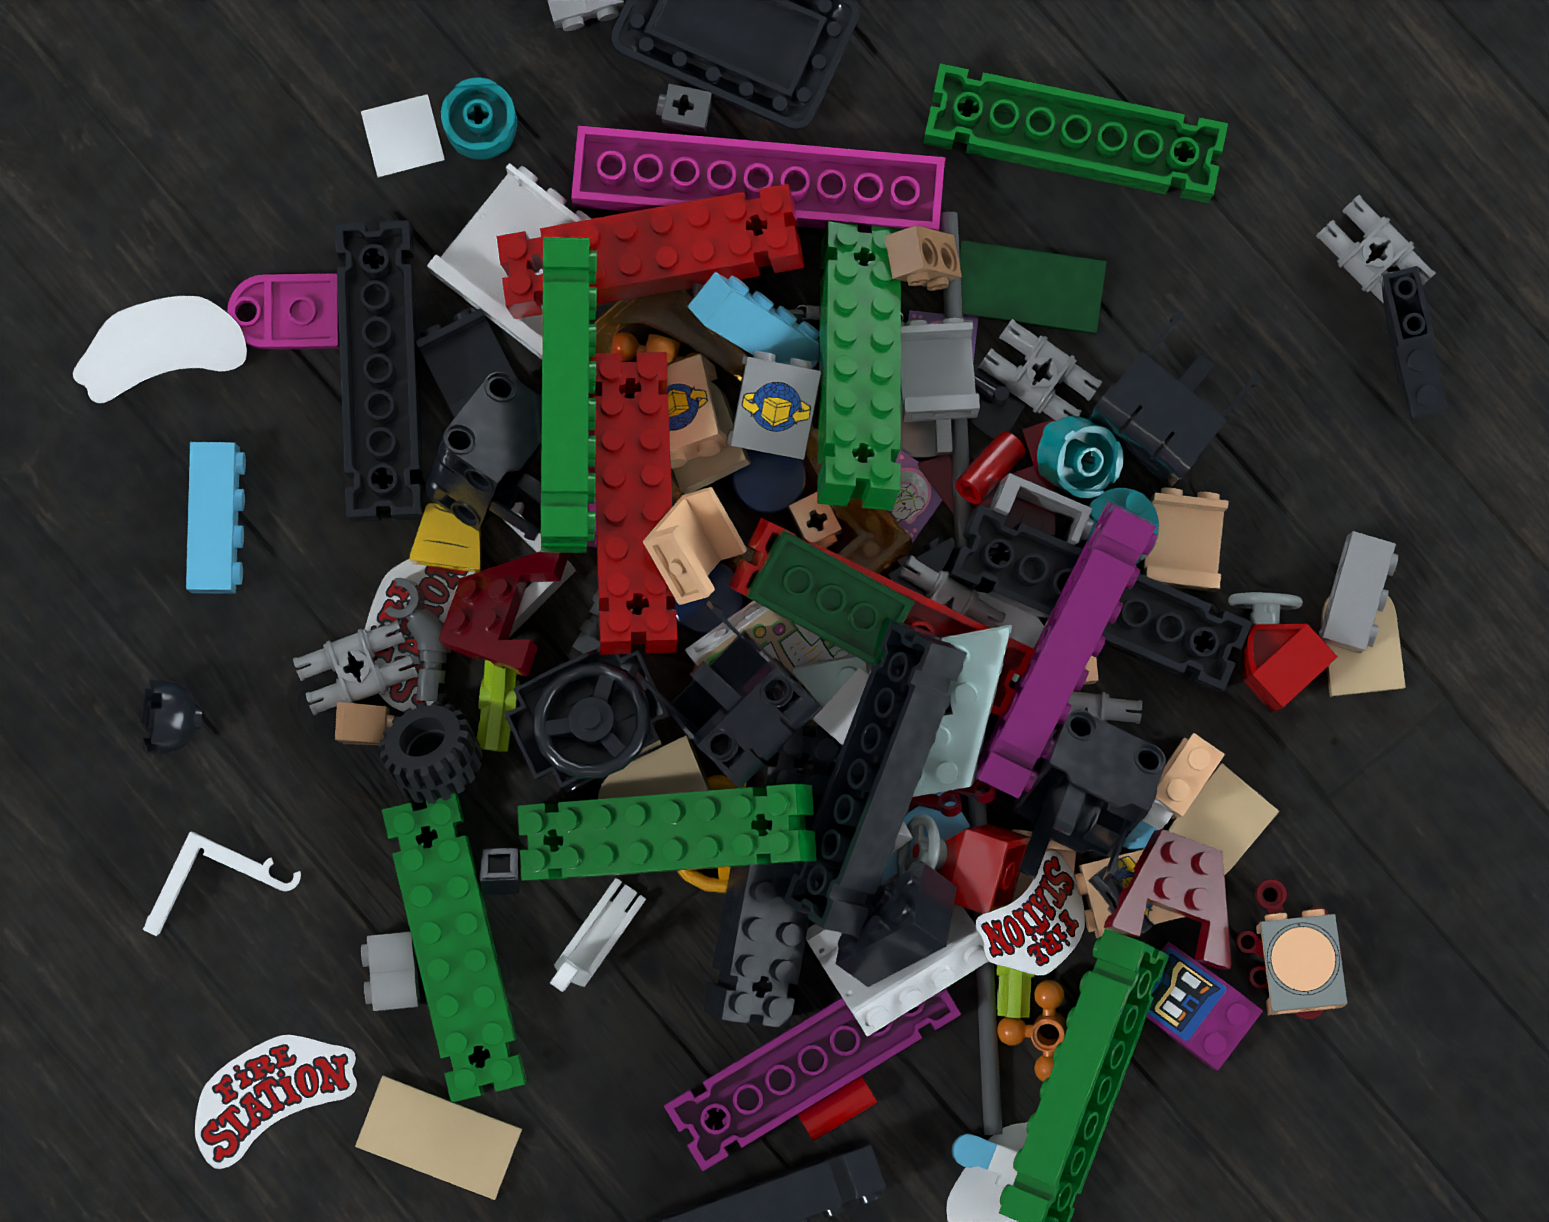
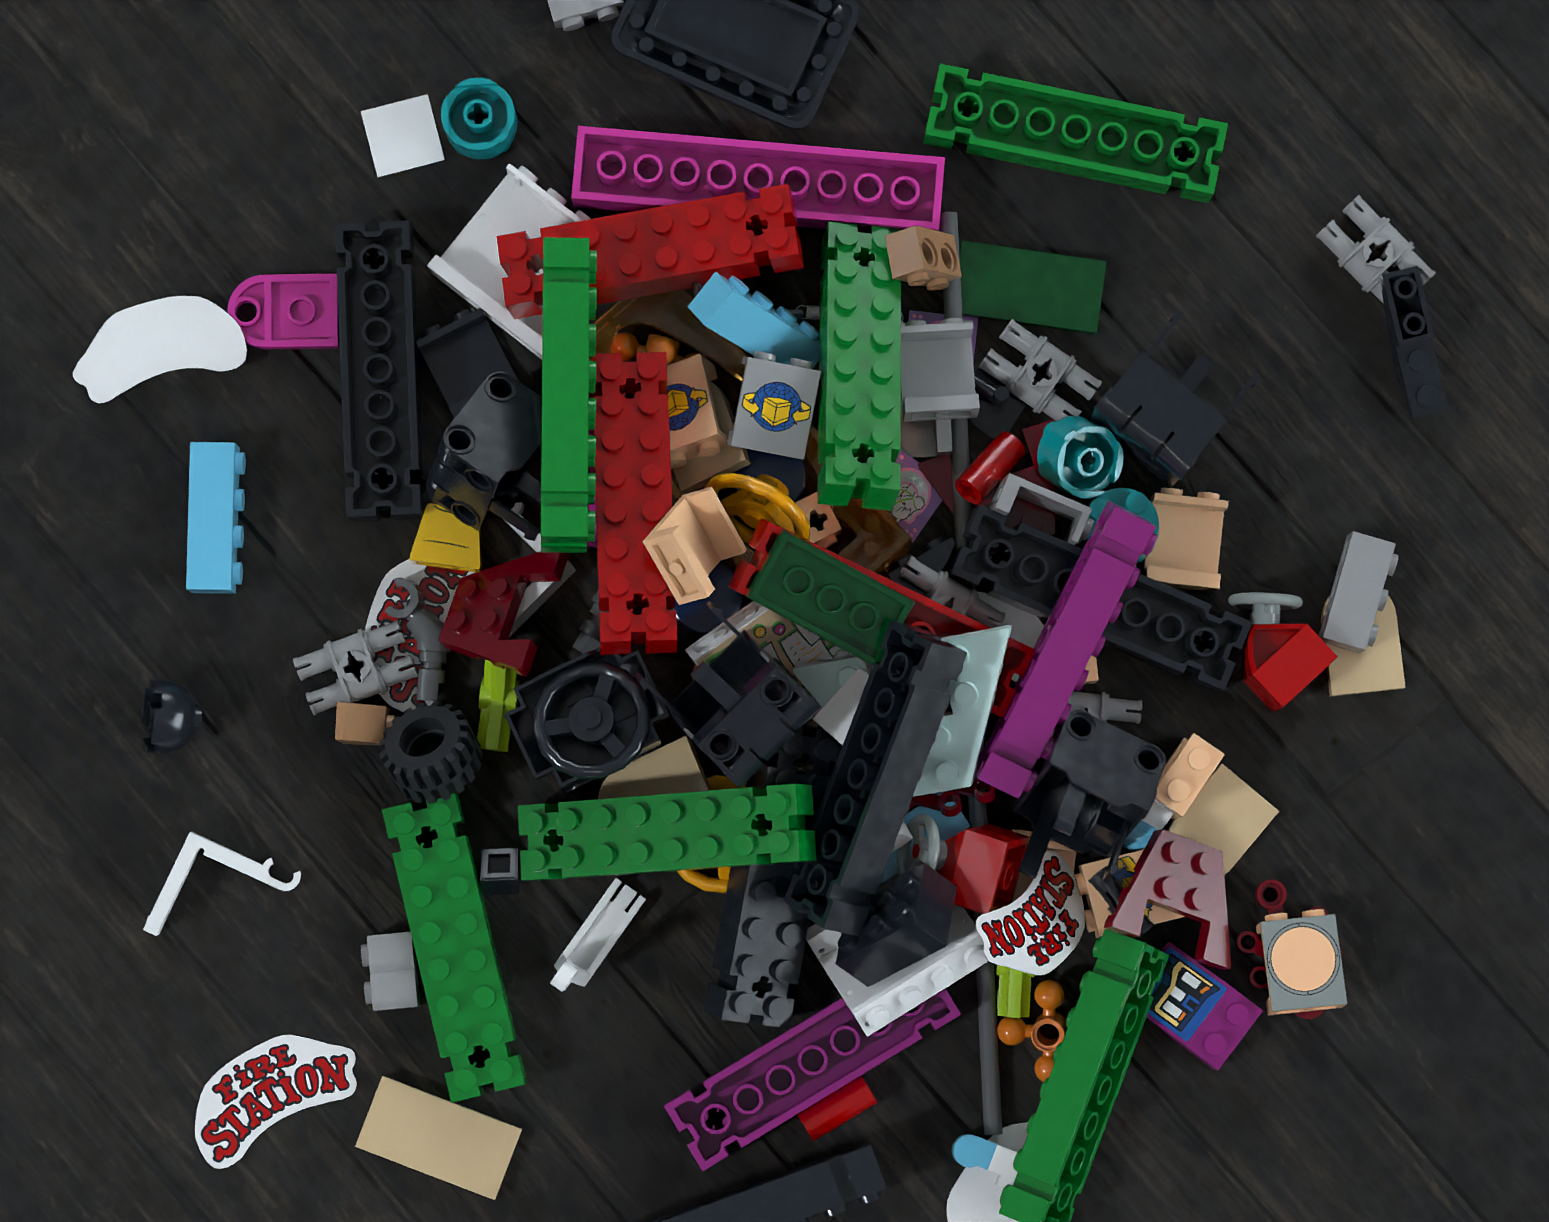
dark grey brick [656,84,712,136] -> none
none -> light orange piece [704,473,810,544]

